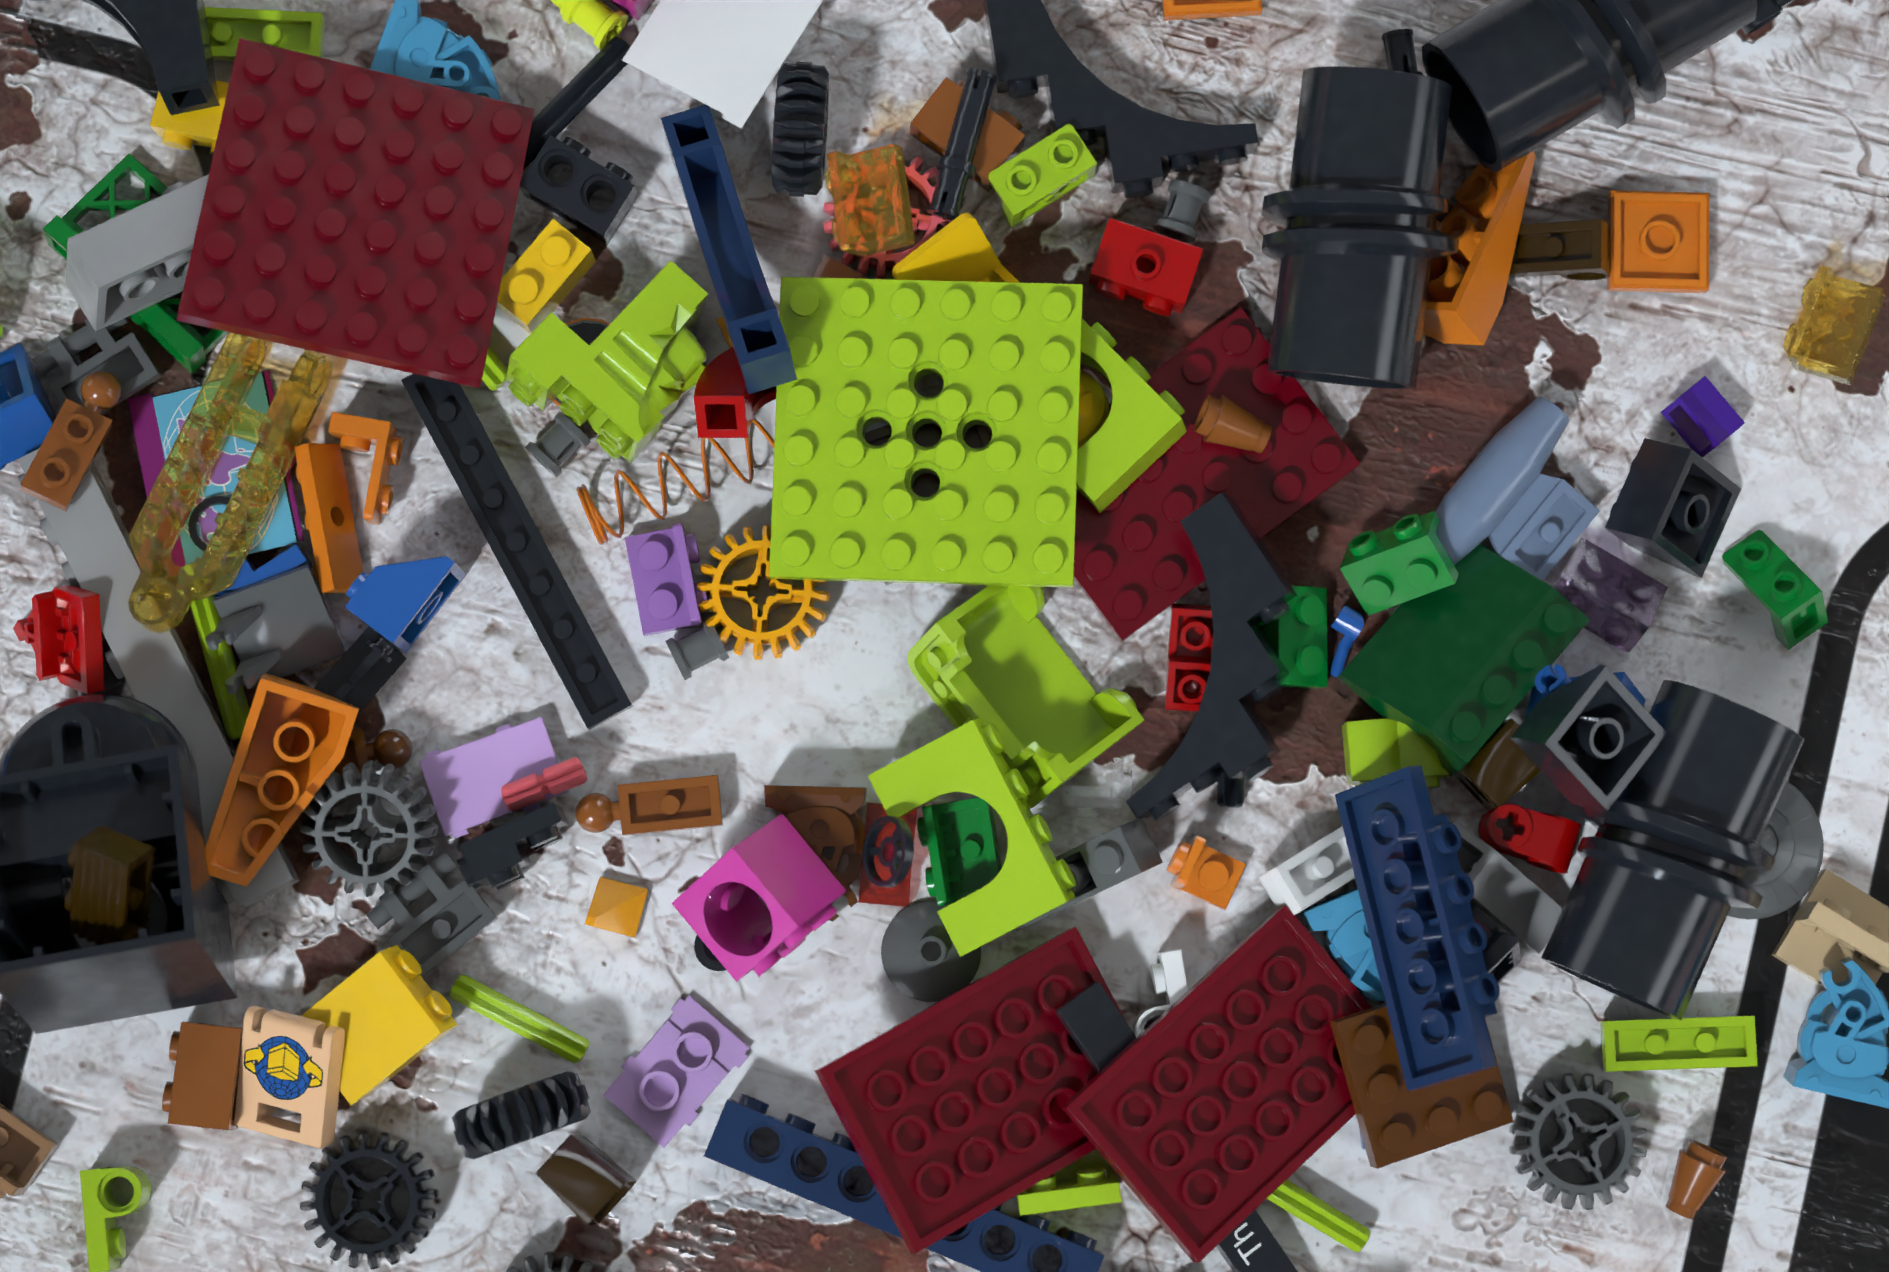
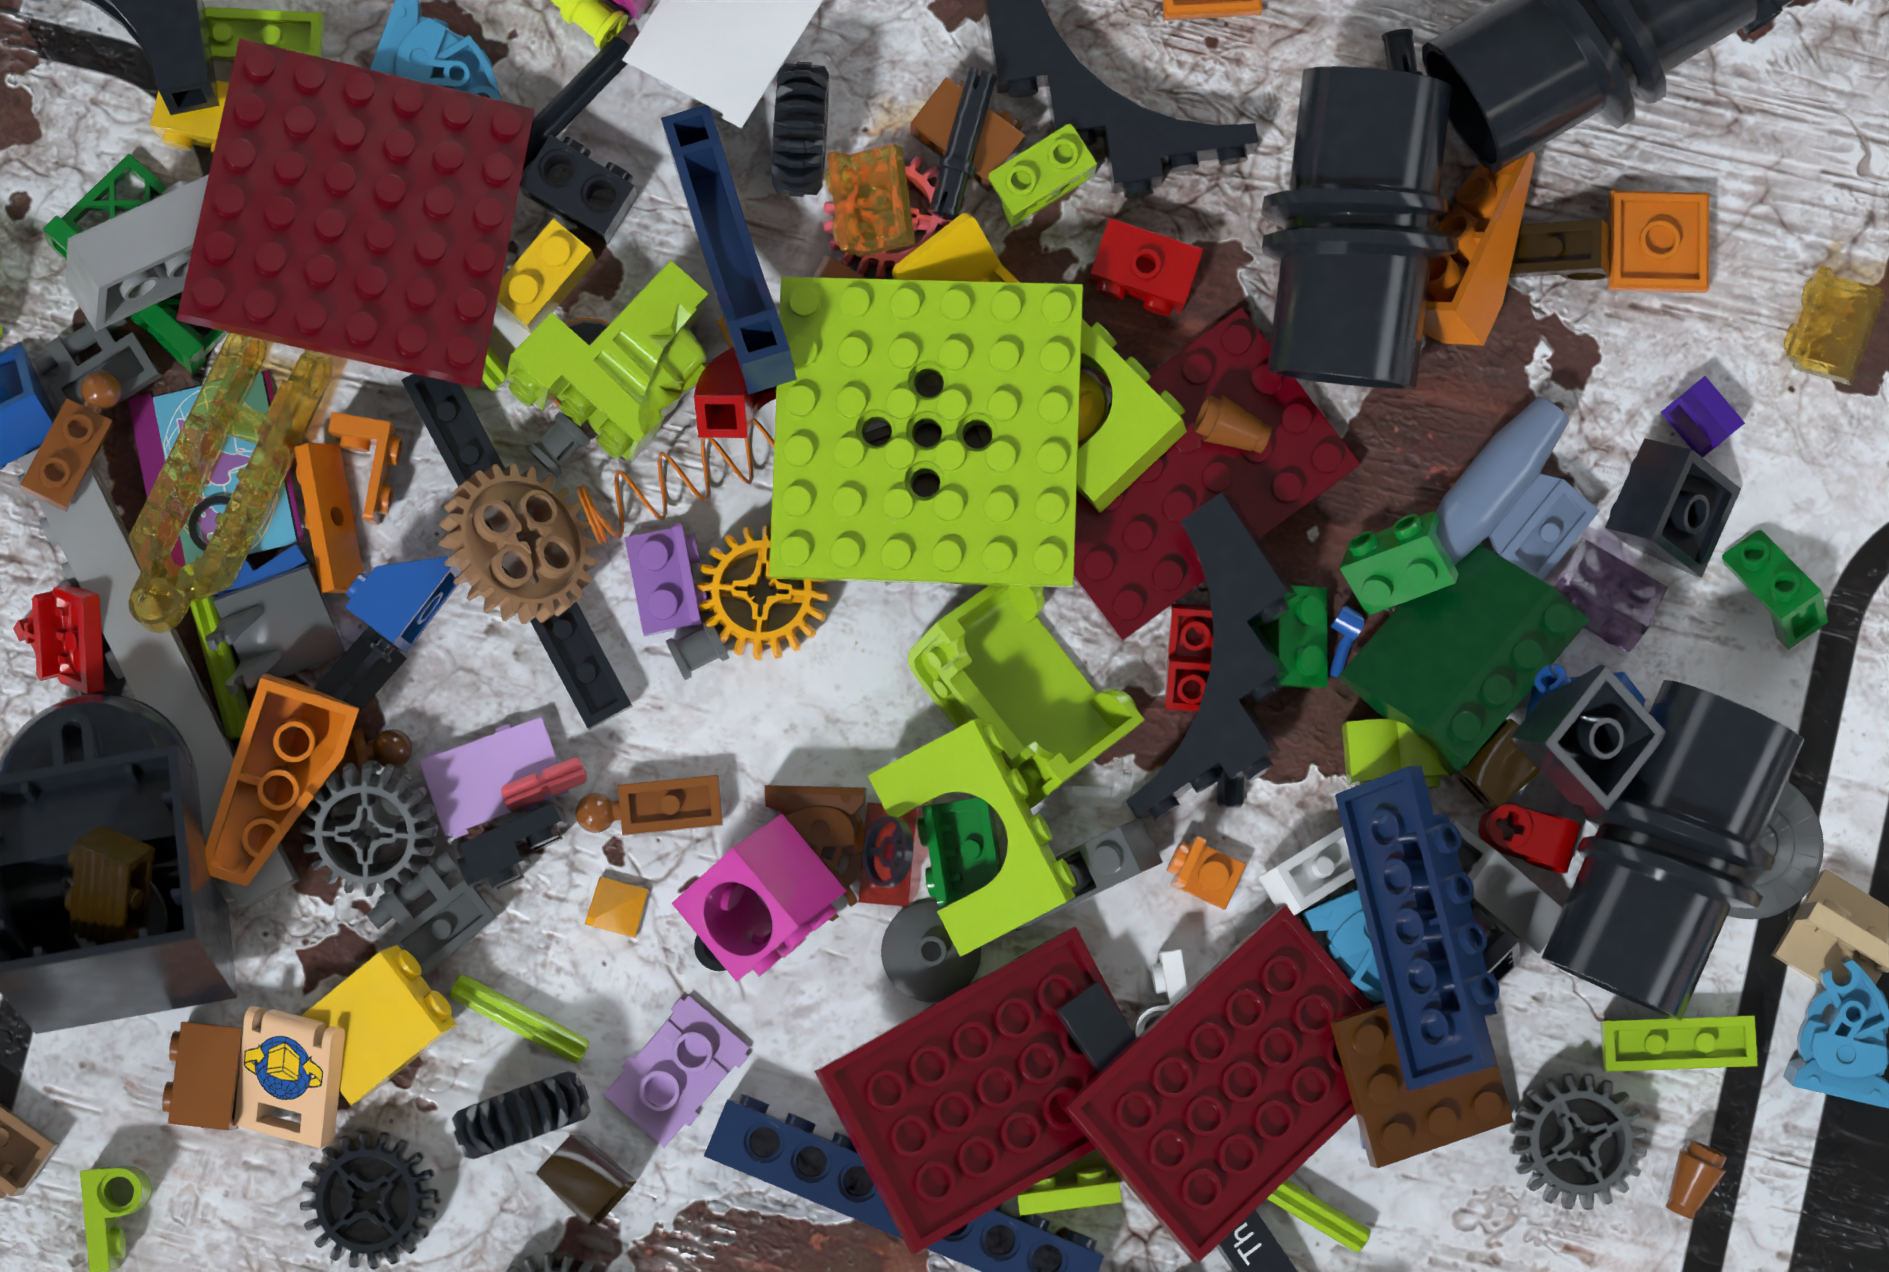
dark grey bush [1153,180,1211,243] -> none
none -> medium nougat gear [439,463,597,624]

